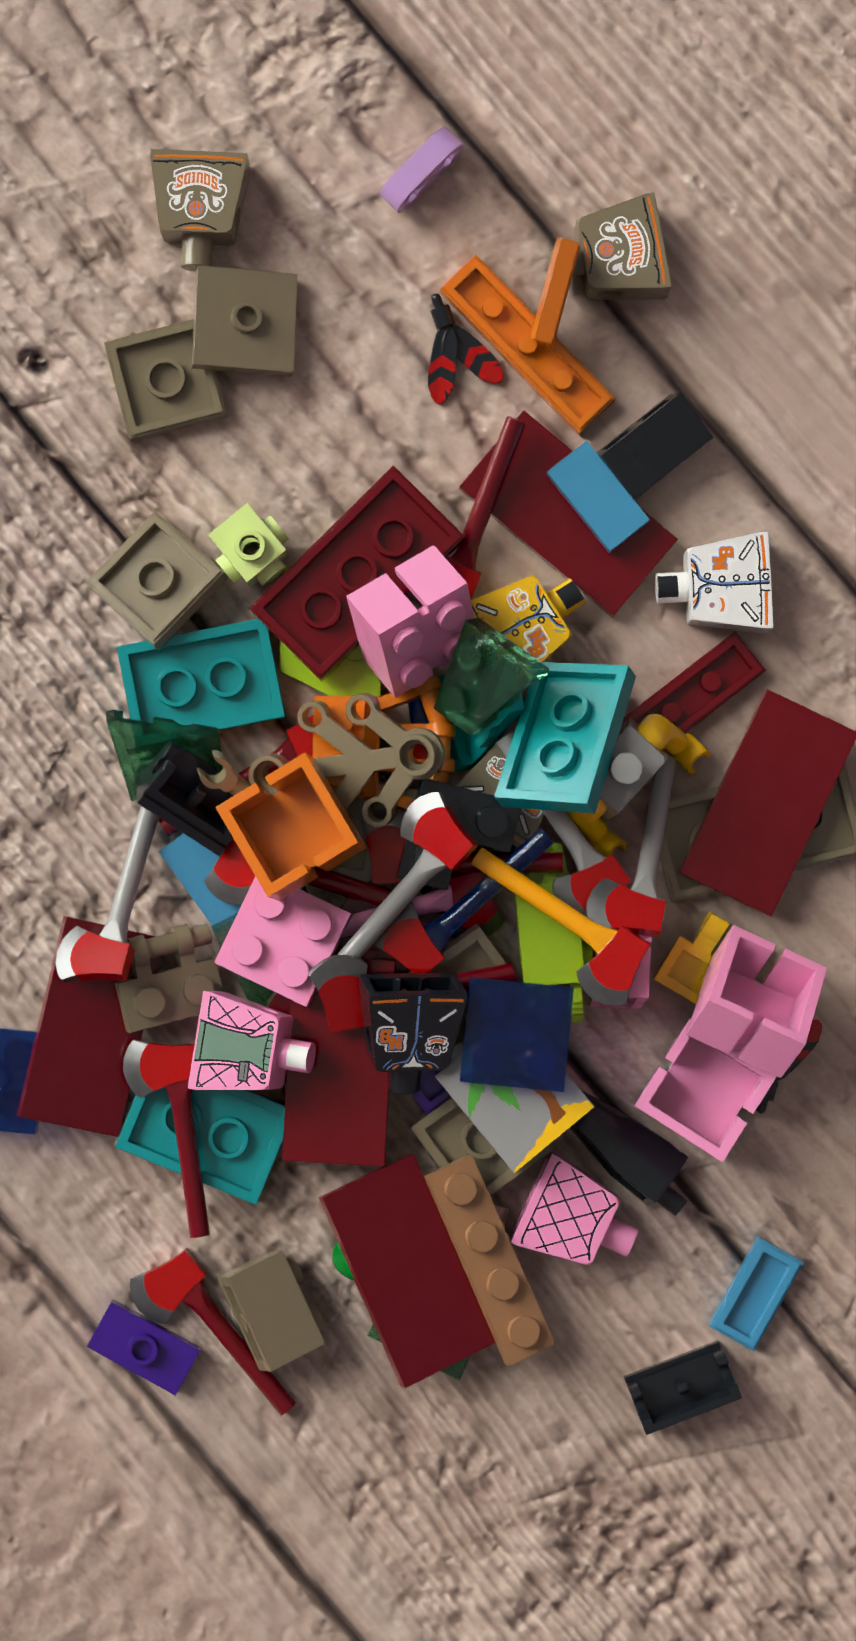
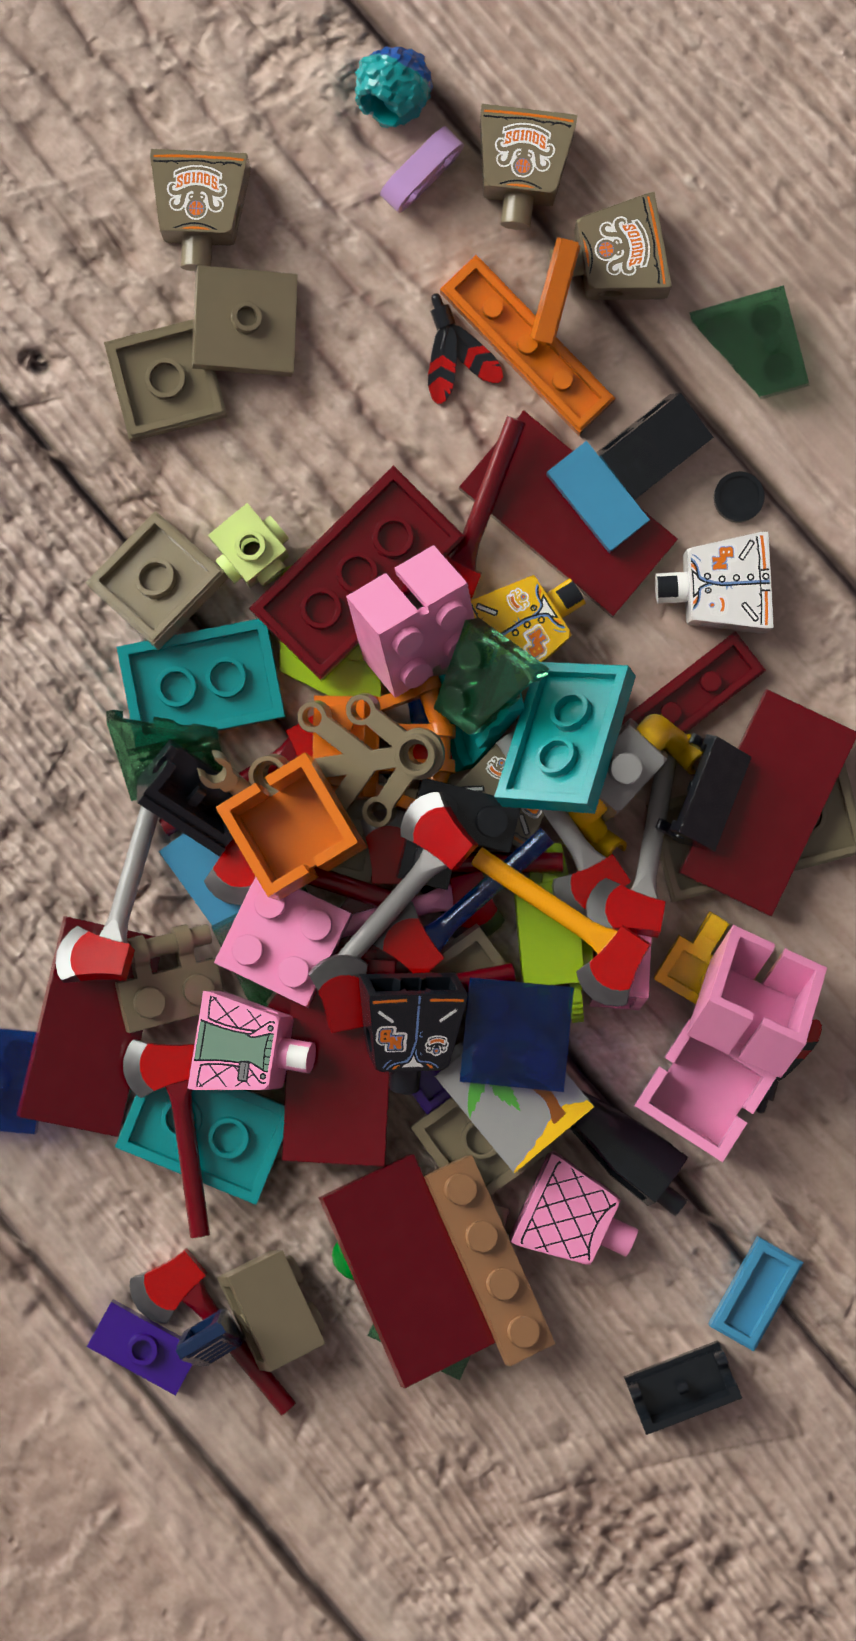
none -> dark blue slope [175,1308,244,1367]
none -> teal piece [354,46,433,128]
none -> dark tan torso [480,104,577,230]
none -> black hinge [655,733,752,851]
none -> clear green wing [689,285,810,400]
none -> black piece [713,471,765,523]

